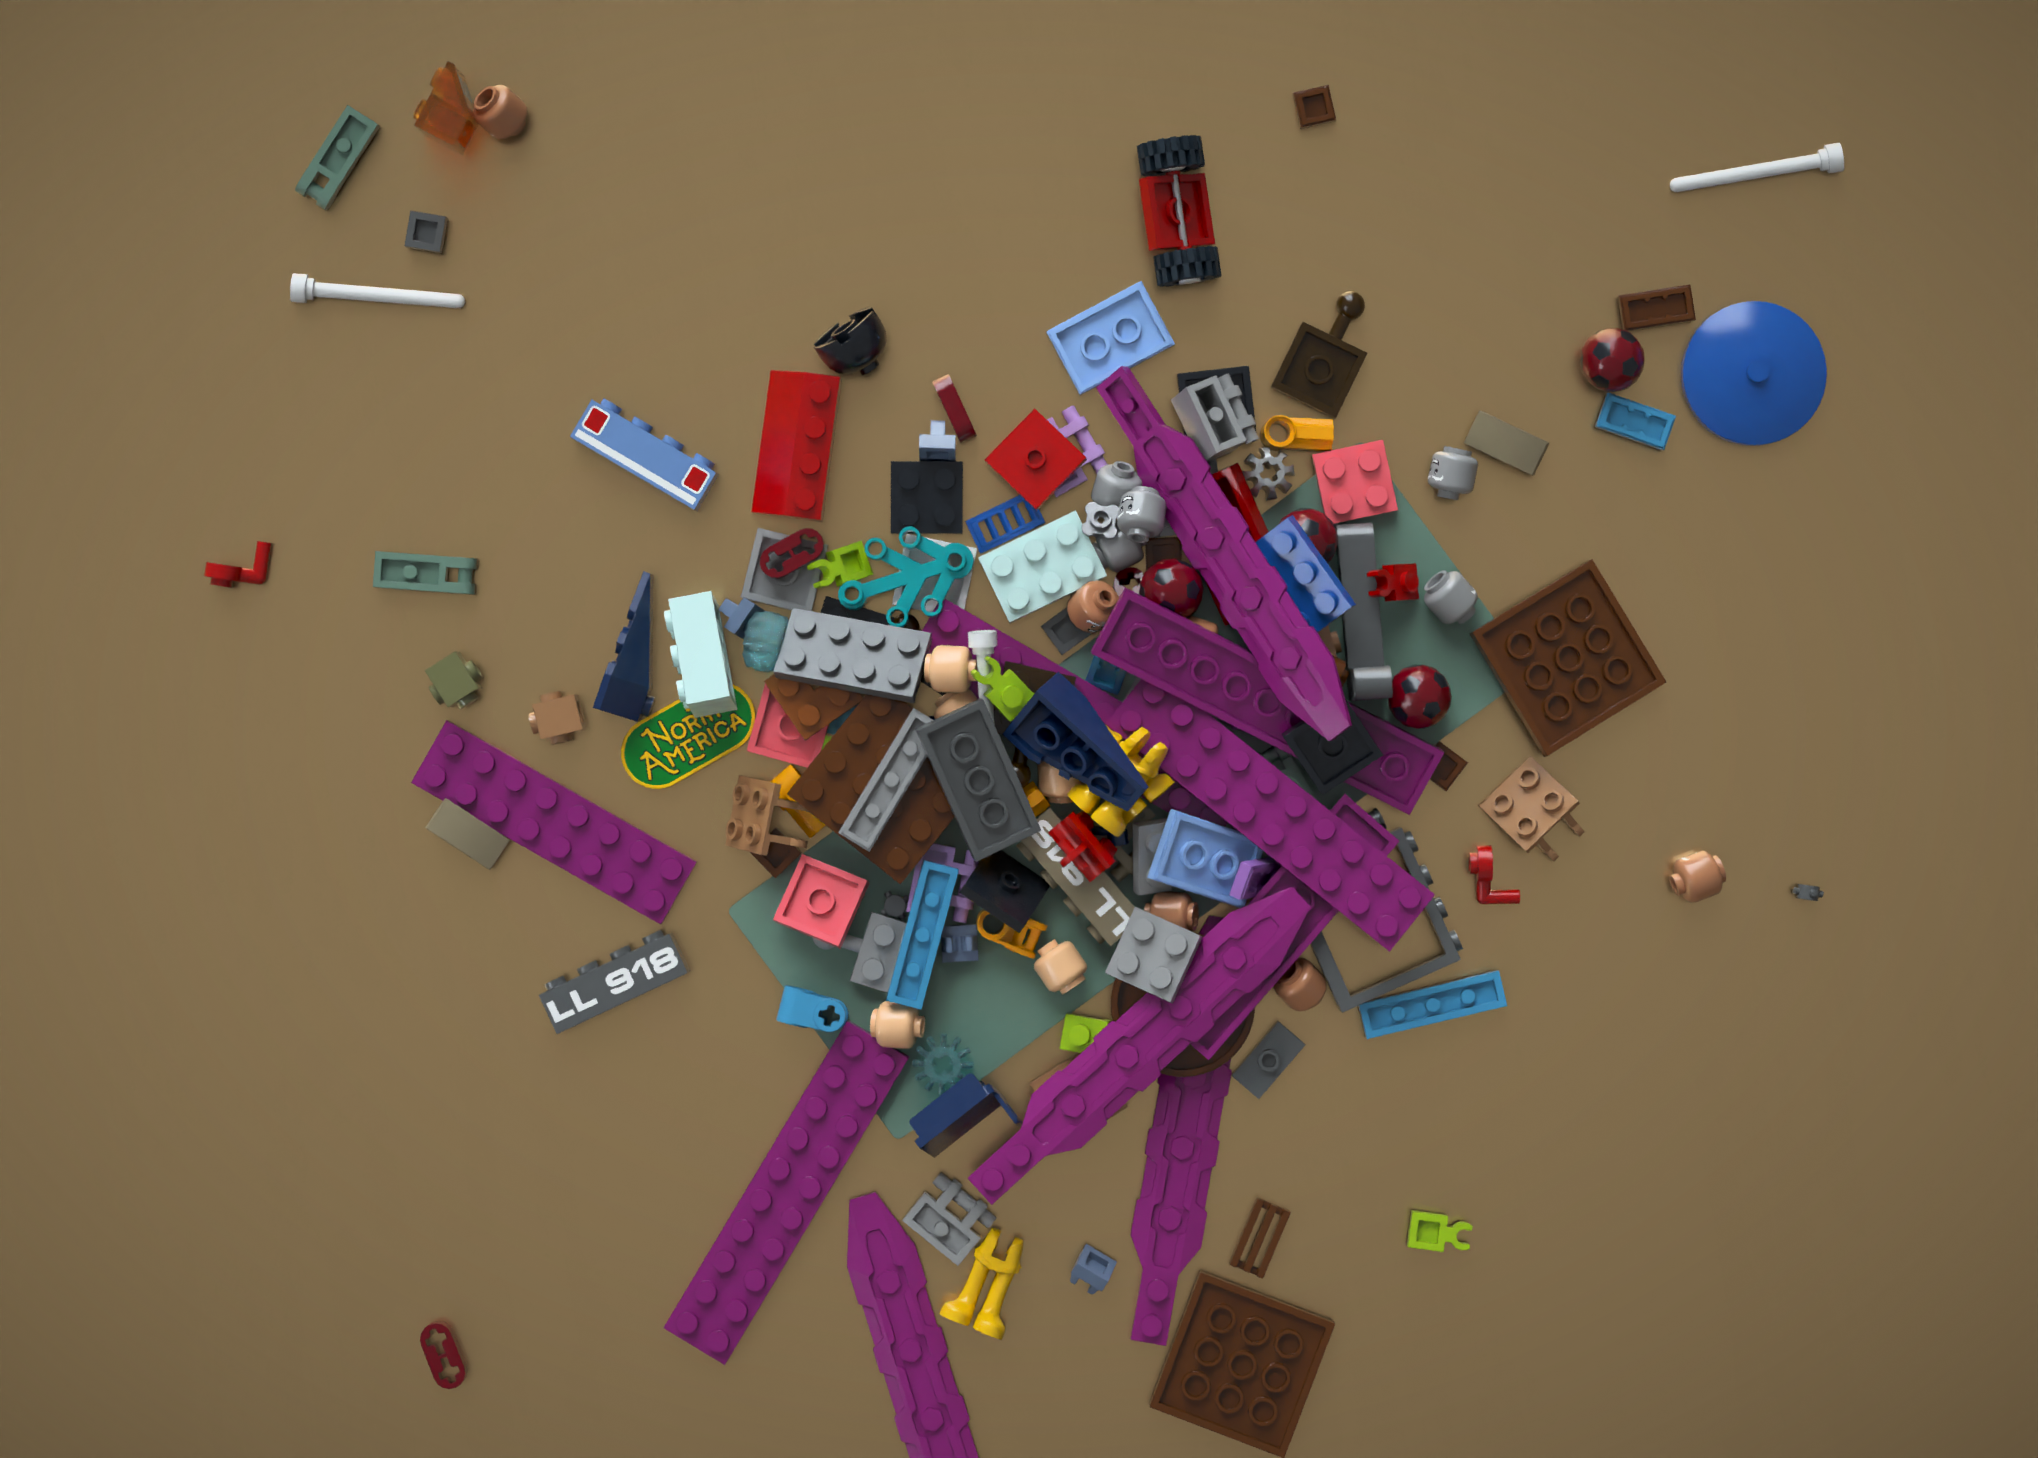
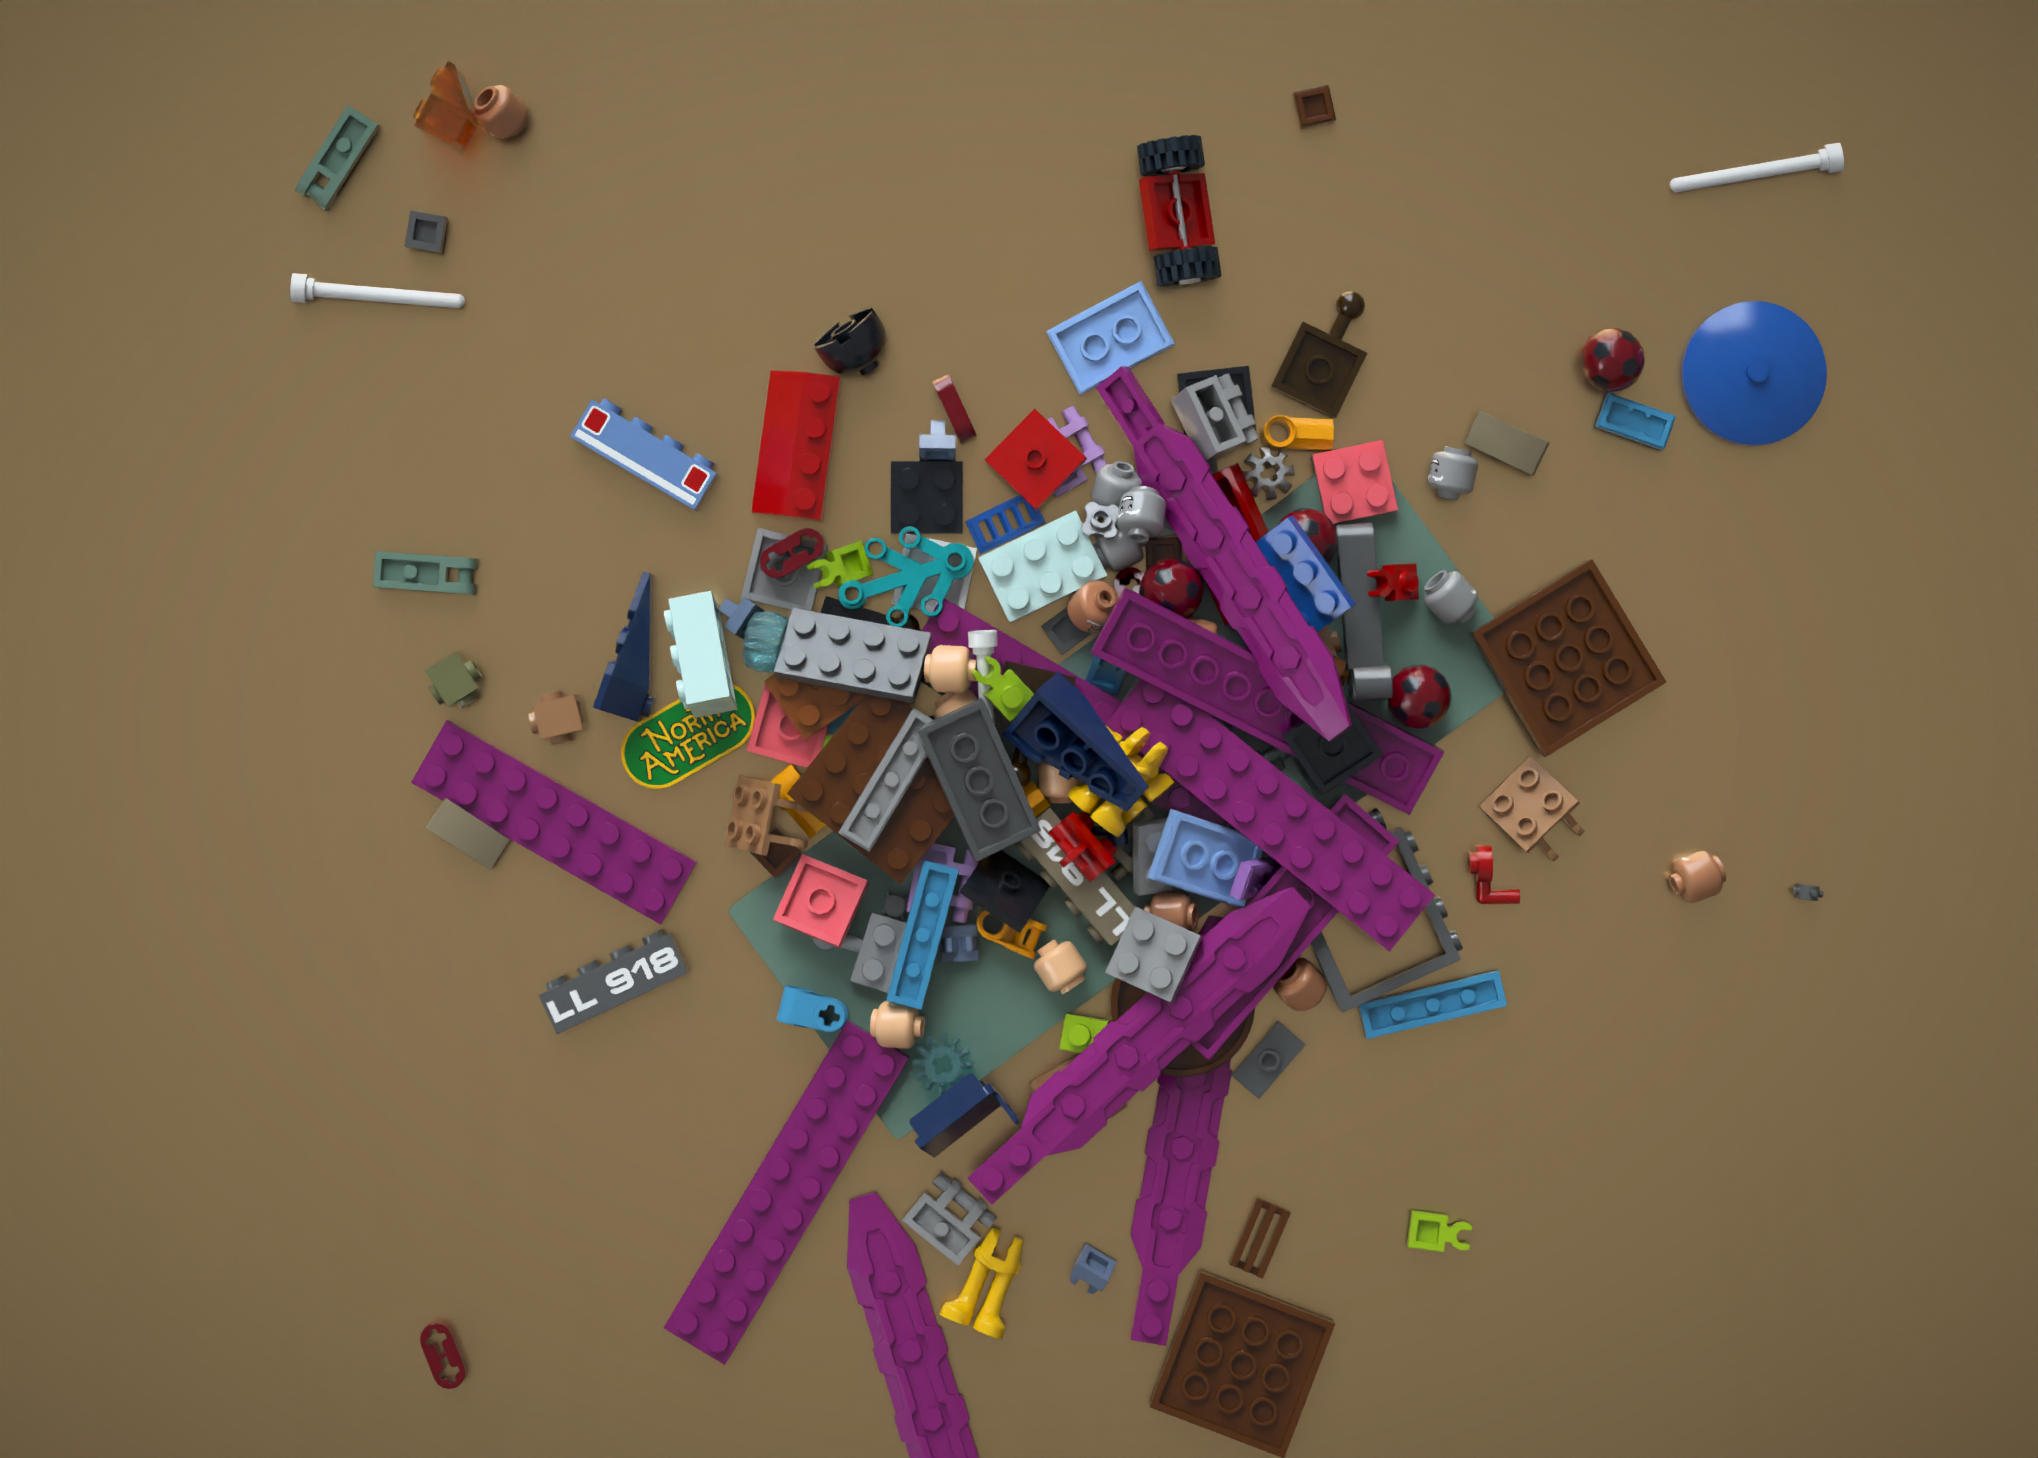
red plate [204,541,272,588] -> none
reddish brown tile [1430,741,1468,791] -> none
reddish brown plate [1618,284,1696,331] -> none

